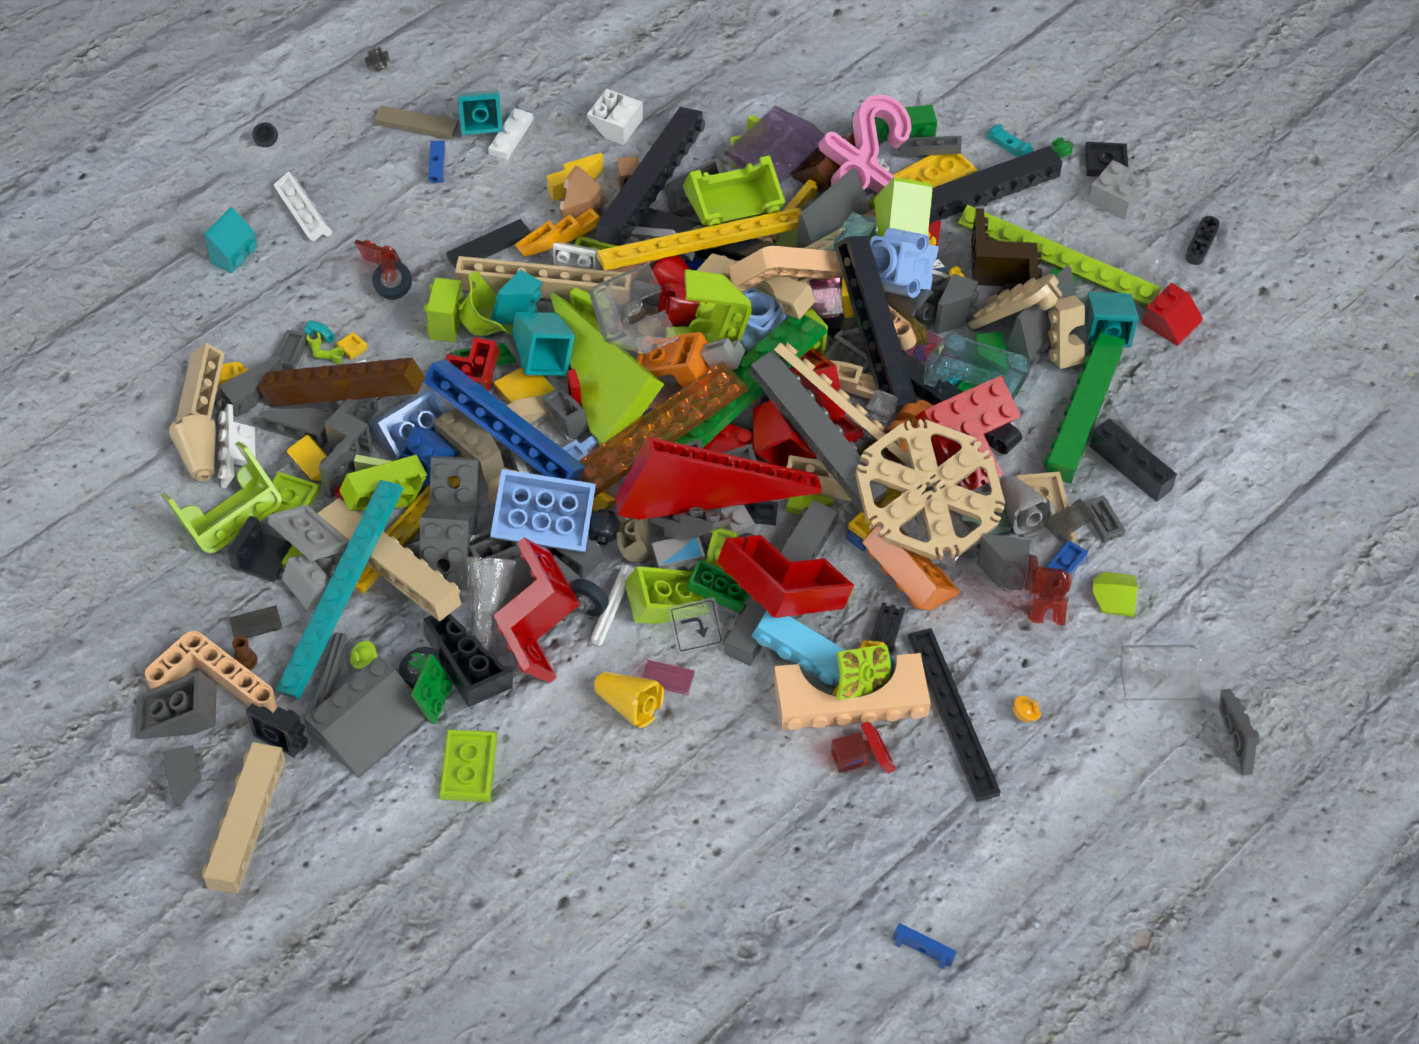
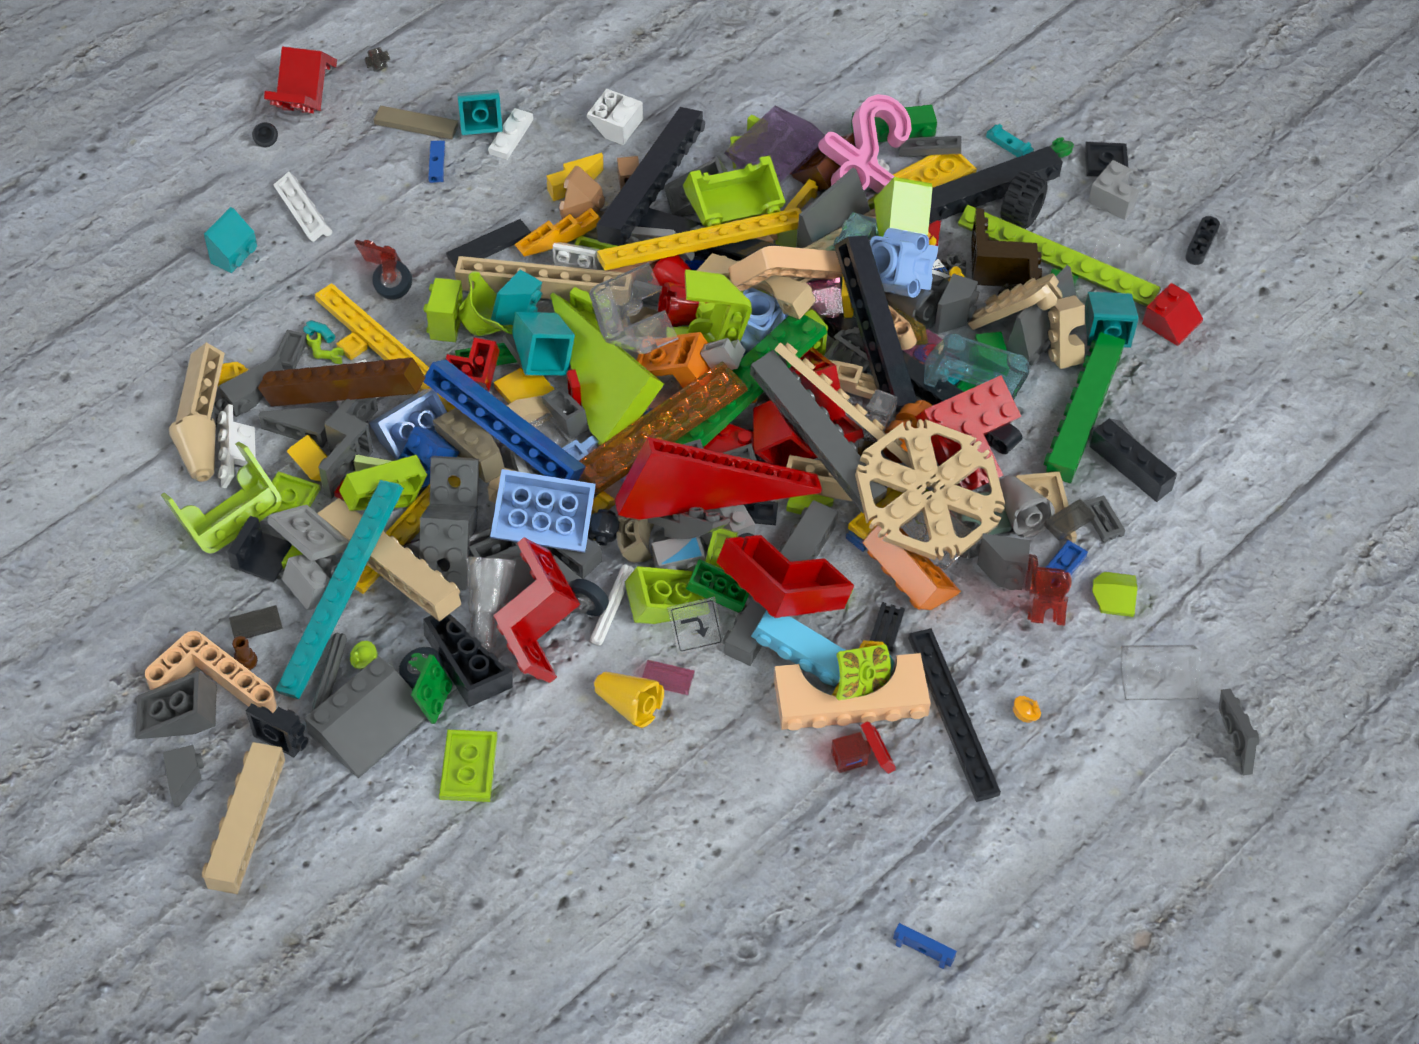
none -> red bracket [264,46,337,114]
none -> yellow plate [315,283,456,412]
none -> dark grey gear [941,254,967,276]
none -> black tyre [1001,171,1048,229]

